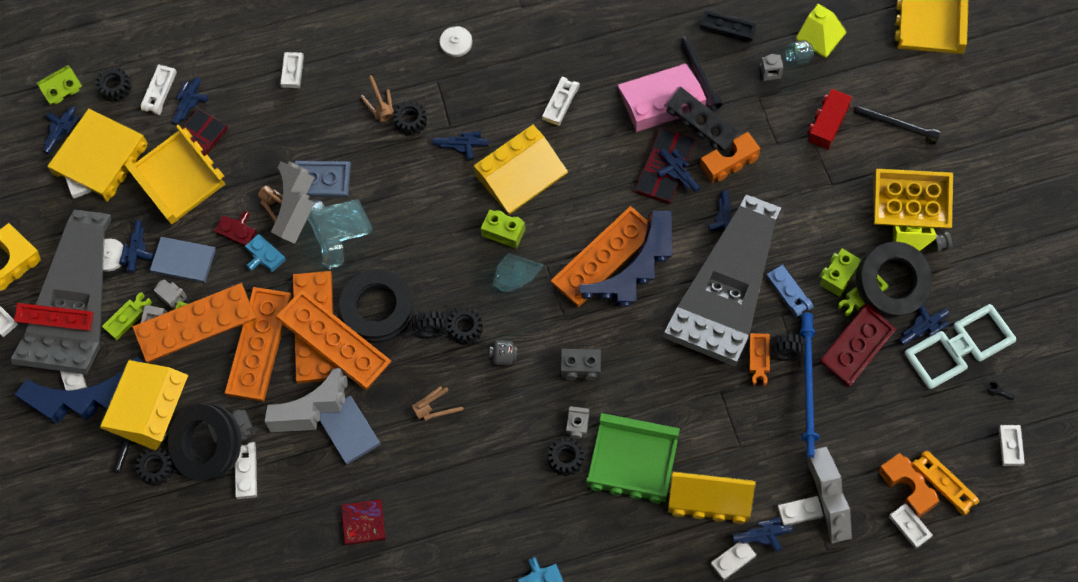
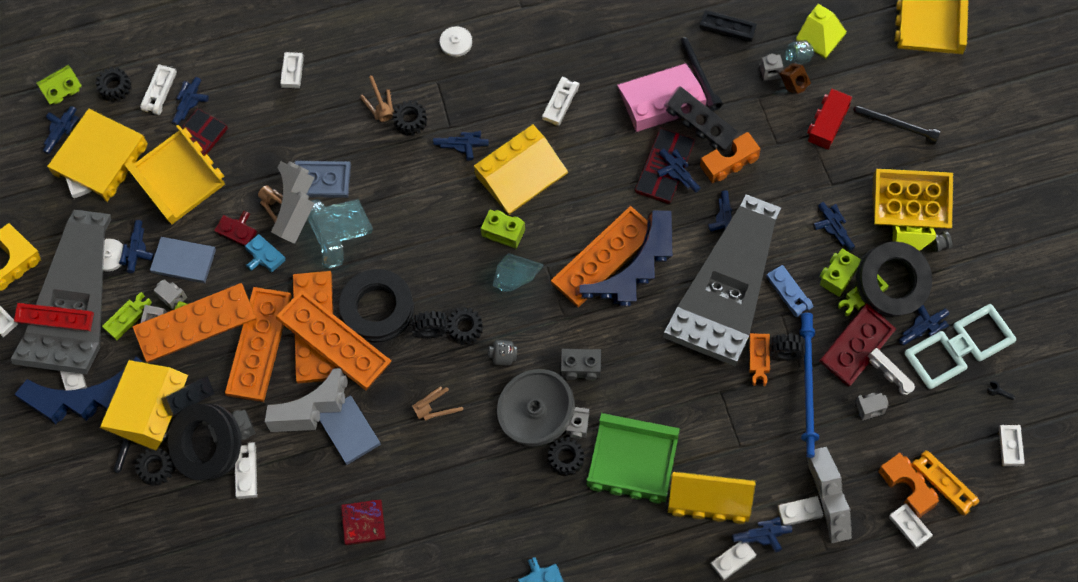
none -> black plate [161,376,215,416]
none -> dark grey dish [497,369,575,446]
none -> reddish brown brick [779,63,811,94]
none -> dark blue piece [813,202,855,251]
none -> light grey brick [855,393,889,421]
none -> white plate [868,348,915,395]

